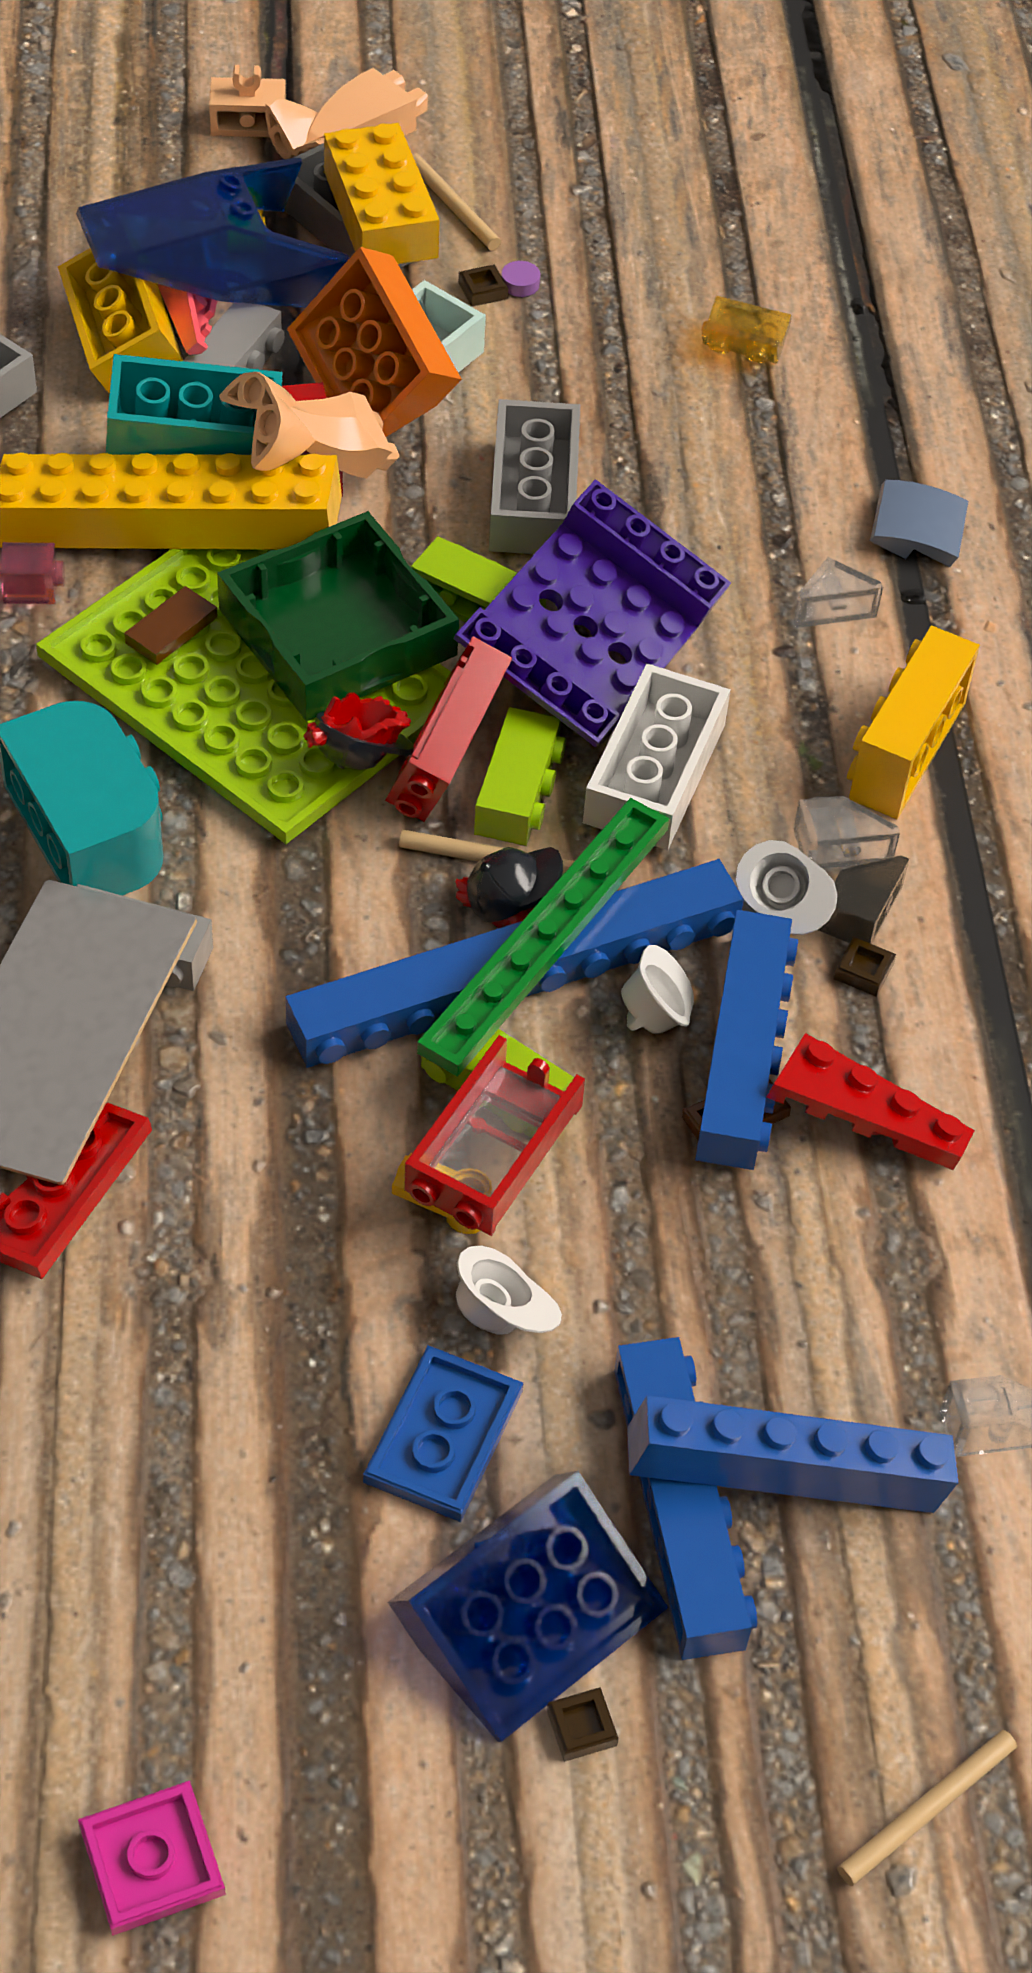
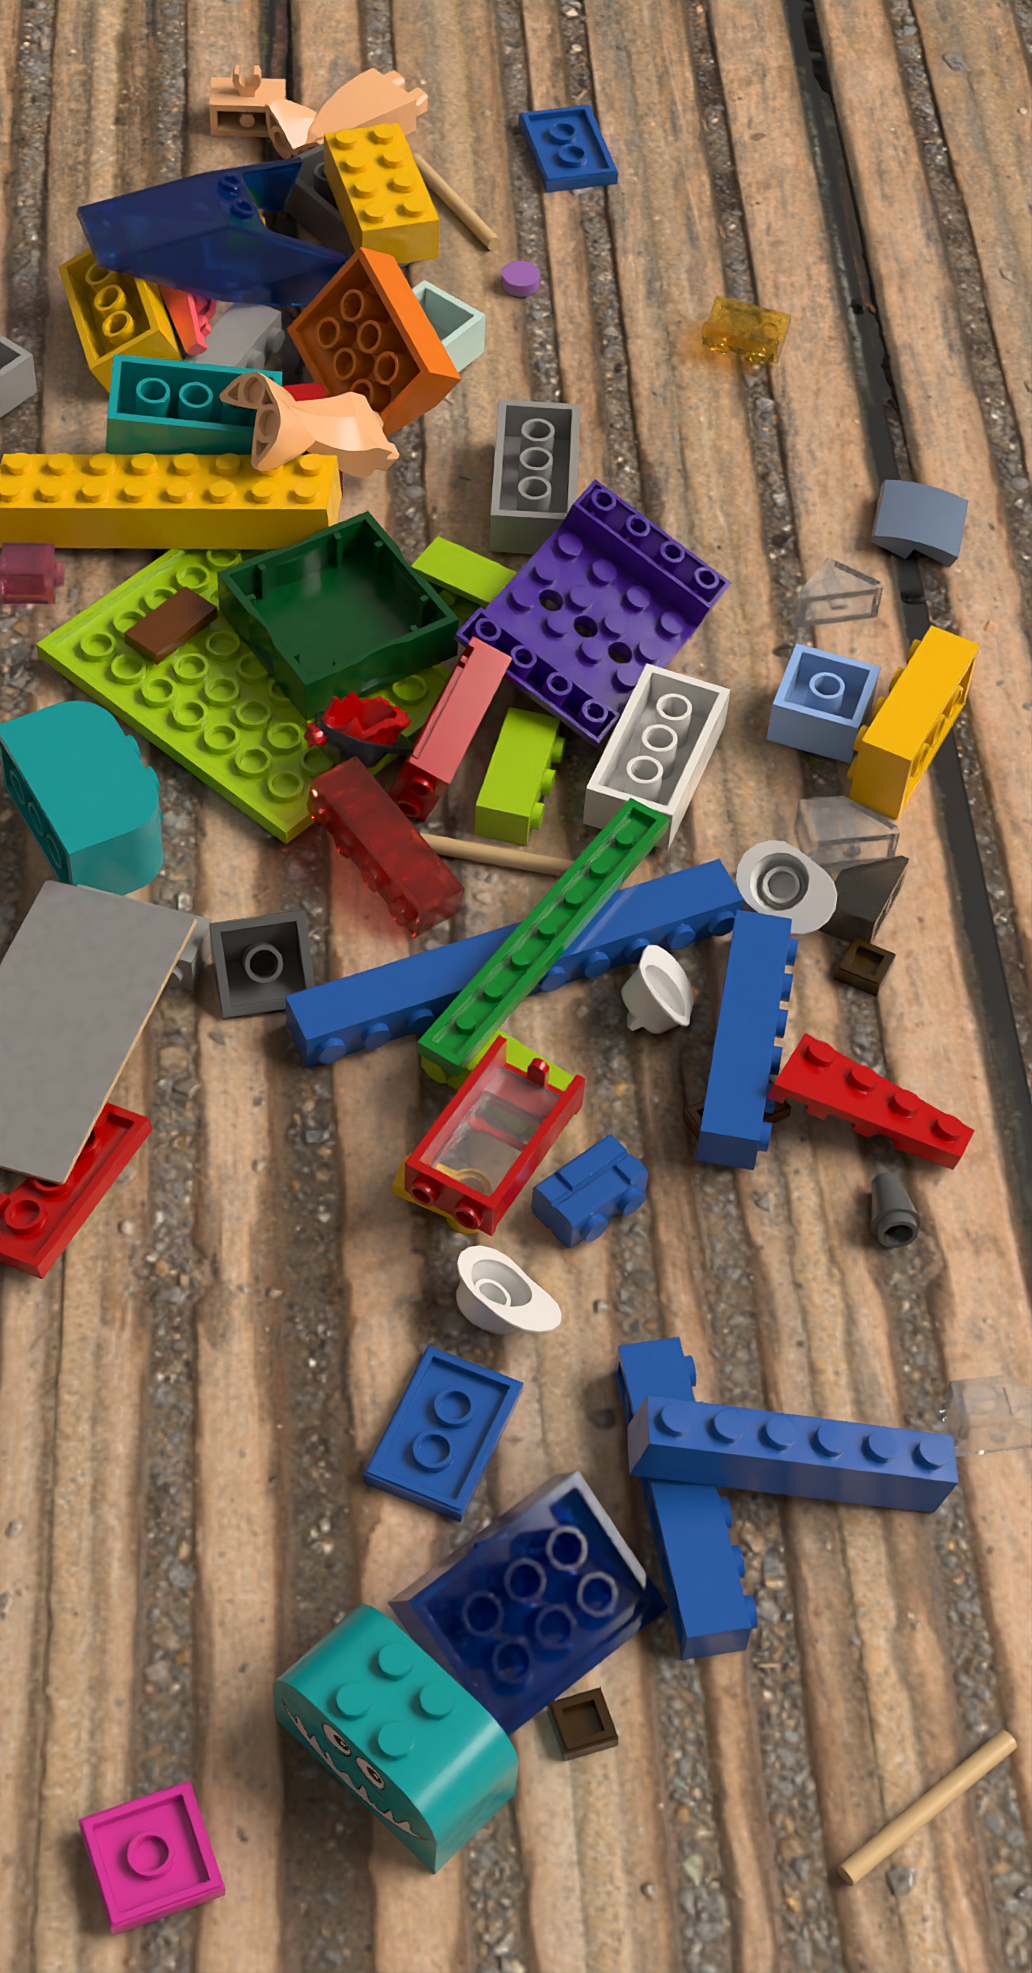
black hair [455,847,563,928] -> none
dark brown tile [458,264,508,307] -> none
none -> dark grey slope [209,909,315,1018]
none -> teal brick [273,1604,519,1874]
none -> clear red brick [307,755,465,938]
none -> blue tile [518,105,619,193]
none -> blue brick [531,1134,648,1249]
none -> light blue brick [766,643,881,764]
none -> dark grey cone [871,1172,921,1248]

